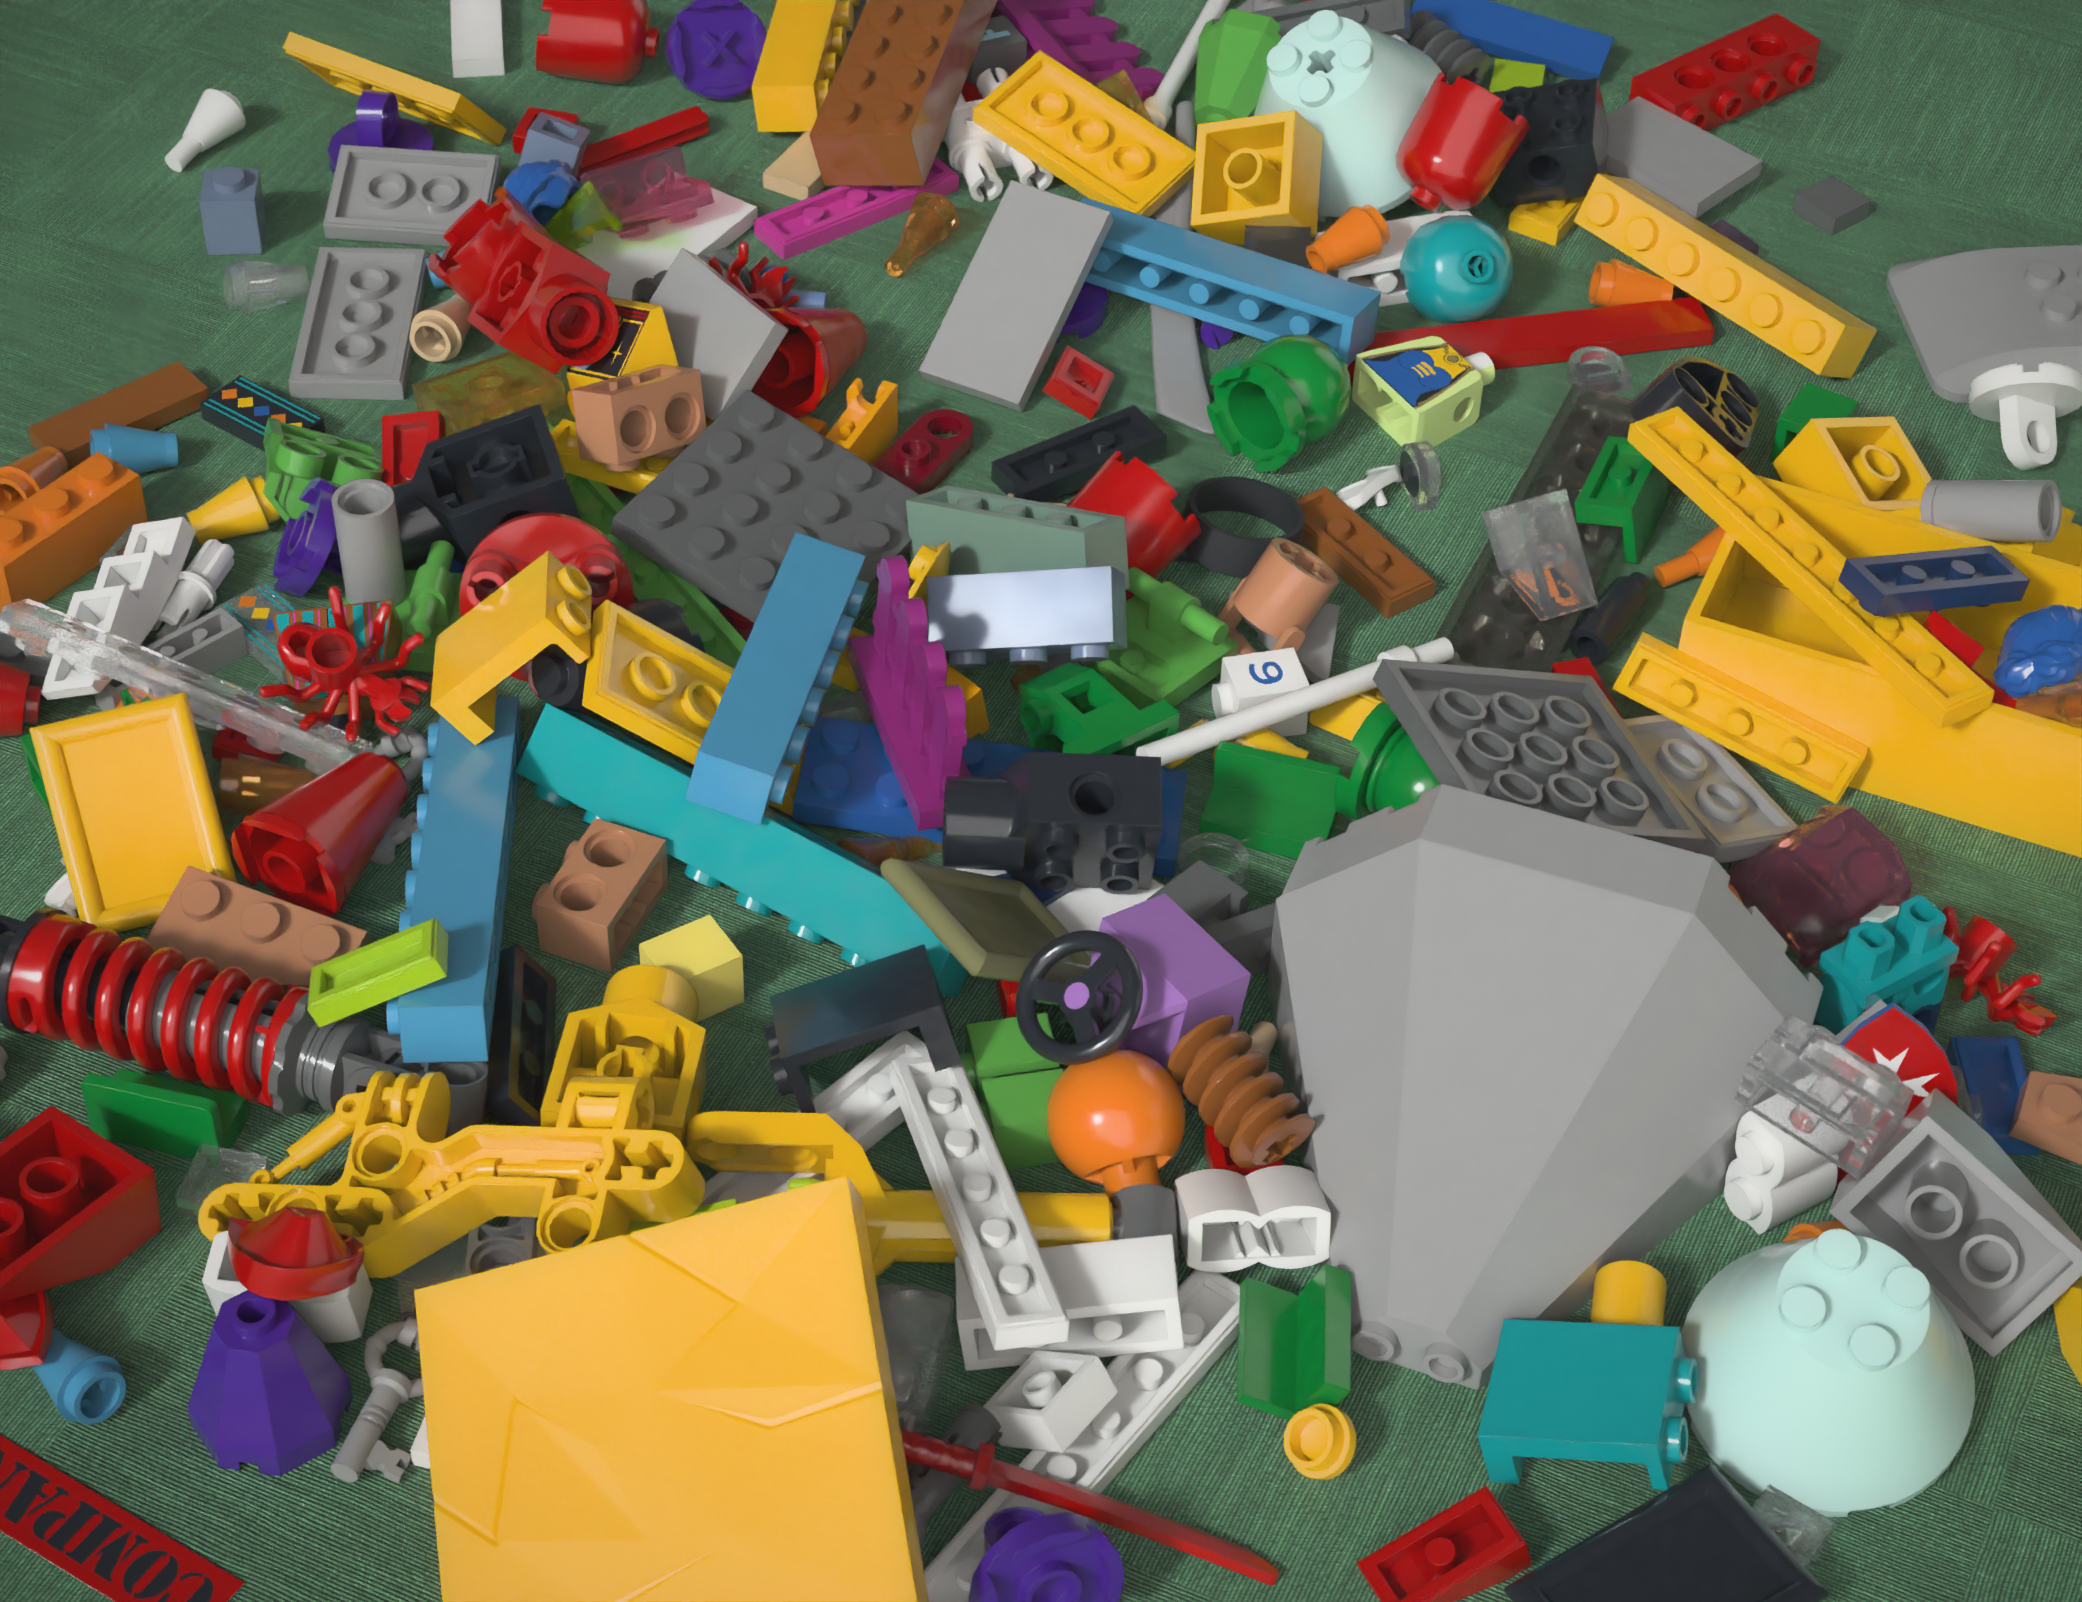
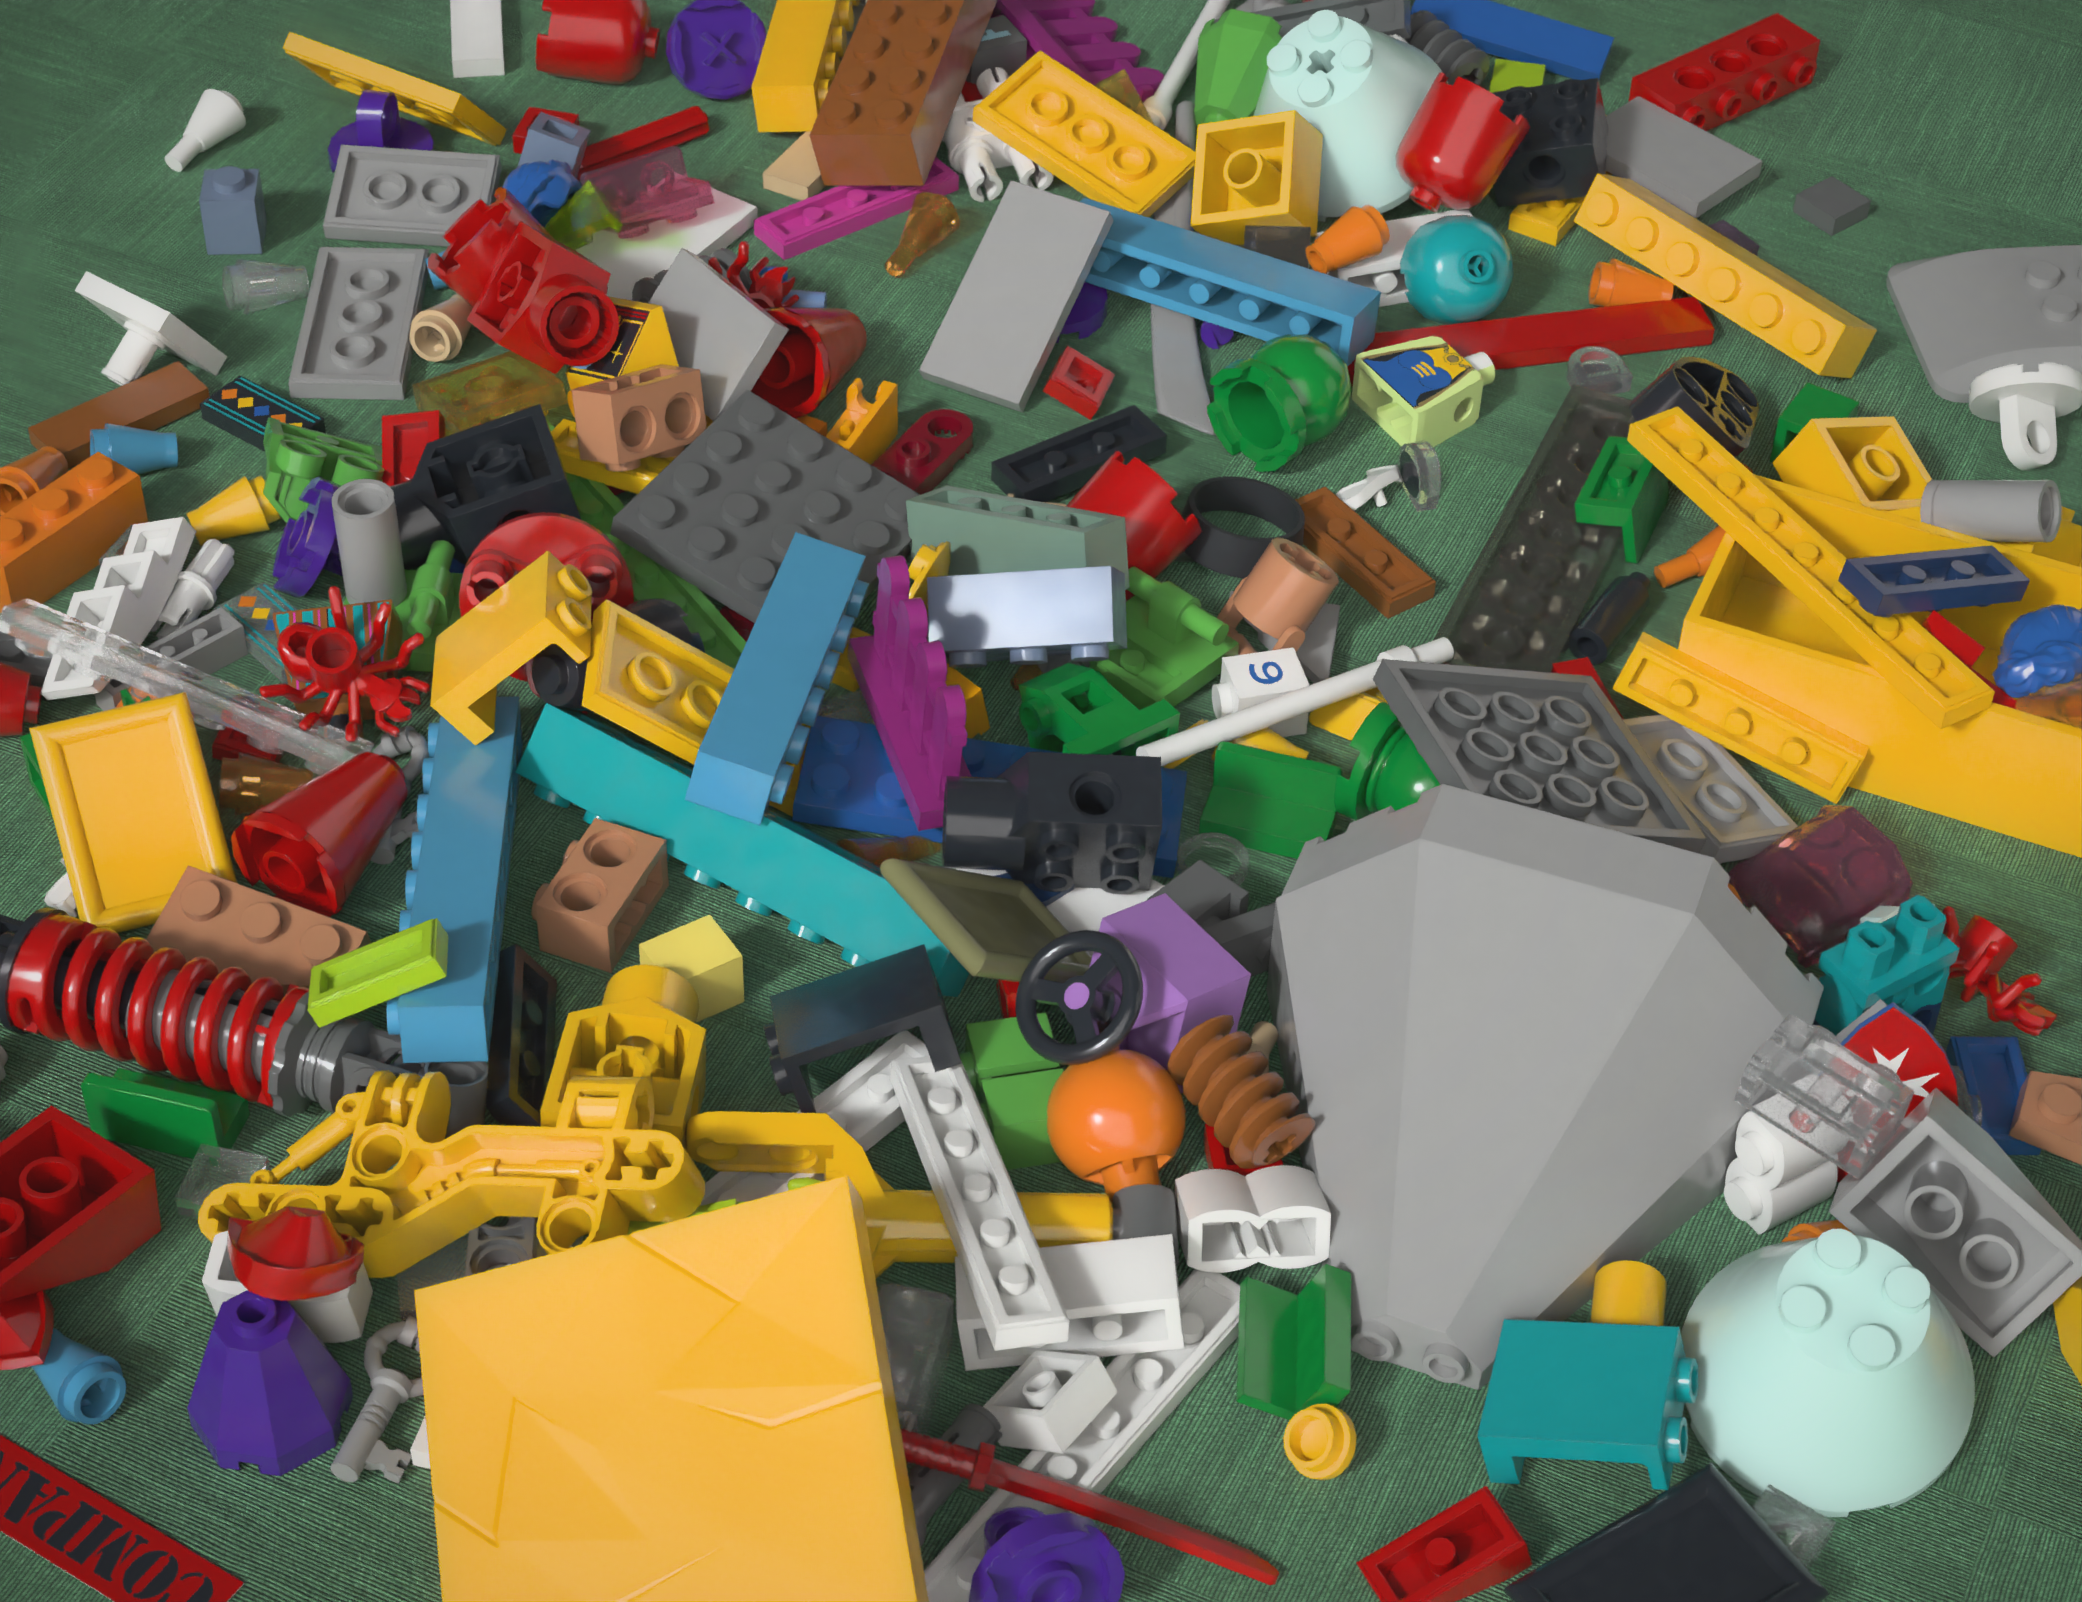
clear slope [1482,488,1598,621] -> none
none -> white tile [75,271,227,386]

